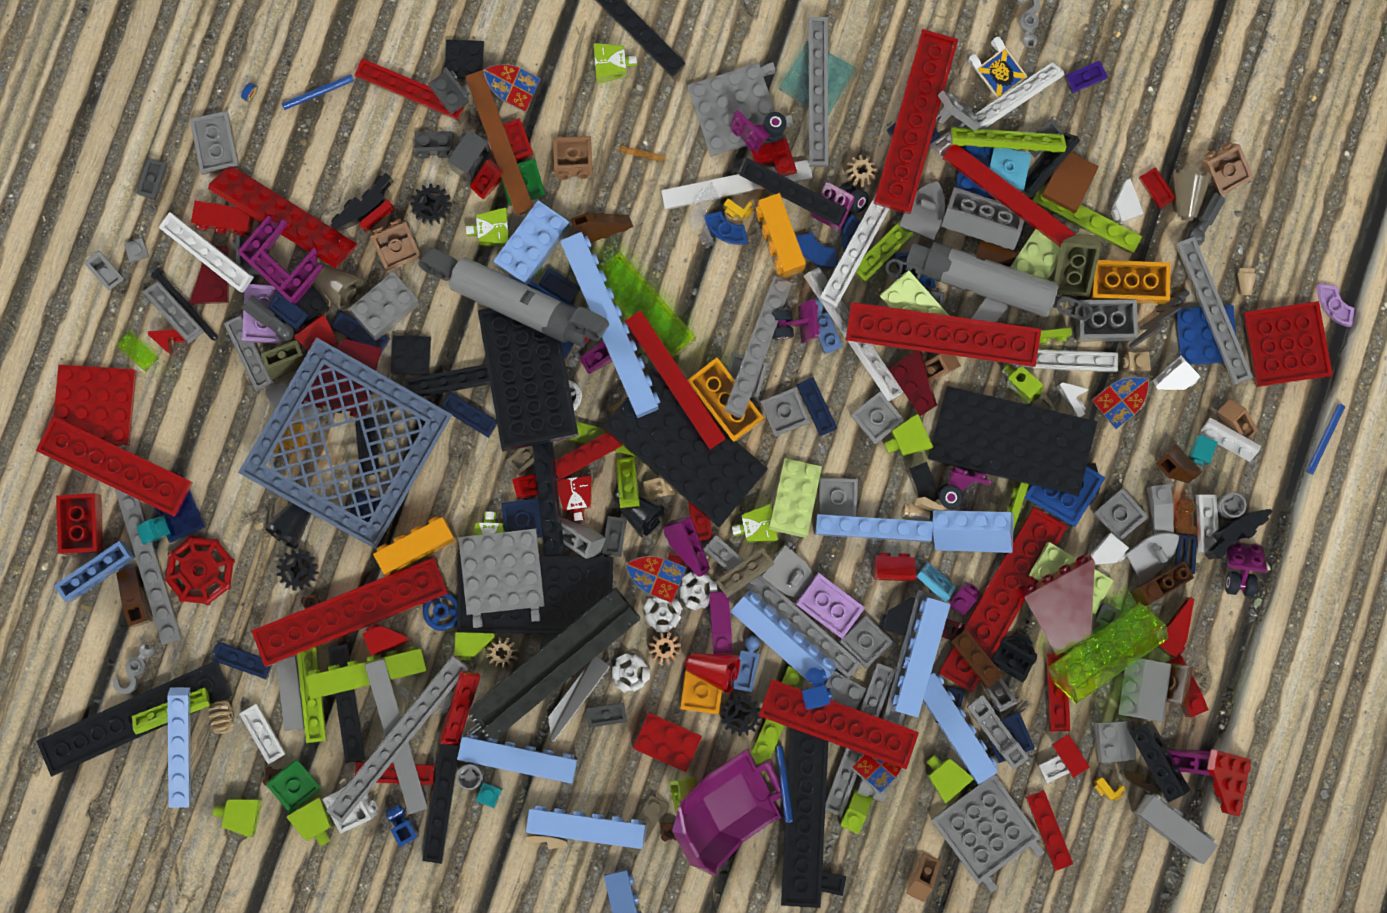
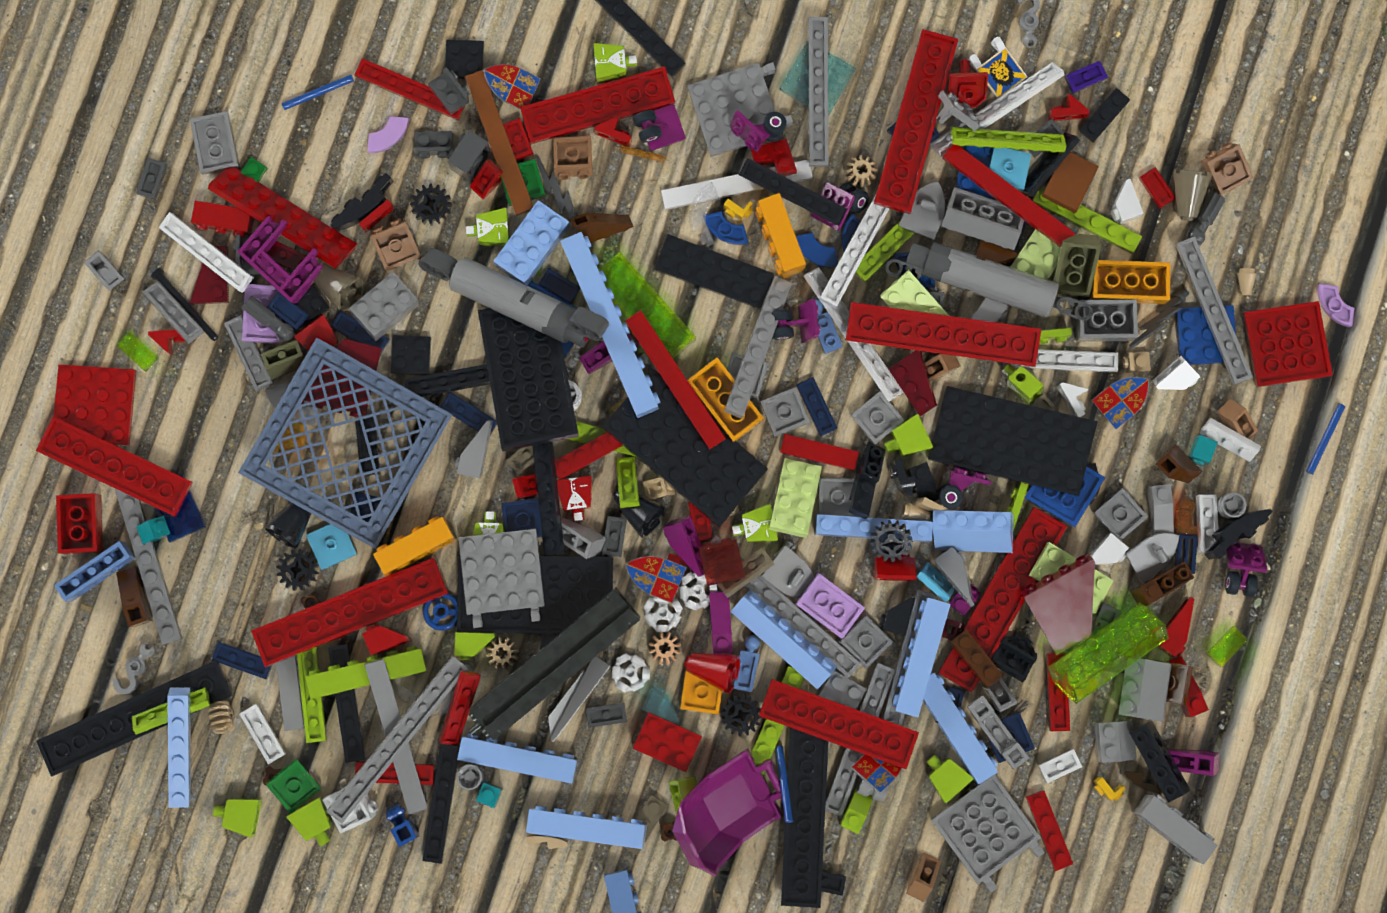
light grey plate [124,238,149,263] -> none
red plate [164,535,235,606] -> none
blue tile [241,82,258,102] -> none
blue brick [801,668,832,710] -> none
red tile [1051,734,1090,778] -> none
red plate [1207,749,1252,817] -> none
none -> green plate [240,157,268,182]
none -> dark red plate [267,241,307,271]
none -> medium azure plate [306,524,357,570]
none -> lavender tile [367,116,409,153]
none -> light grey slope [455,420,493,478]
none -> red plate [520,66,675,144]
none -> dark grey piece [535,156,579,222]
none -> red slope [594,116,632,147]
none -> magenta plate [633,104,686,151]
none -> clear light blue slope [642,686,679,724]
none -> black plate [654,234,774,310]
none -> clear red plate [699,538,745,586]
none -> red tile [780,434,859,471]
none -> black slope [849,443,886,519]
none -> black gear [870,520,913,562]
none -> black slope [889,459,917,498]
none -> light grey slope [934,547,974,607]
none -> red piece [948,59,988,108]
none -> red slope [1048,93,1089,121]
none -> black plate [1079,88,1130,143]
none -> clear neon green plate [1206,626,1248,667]

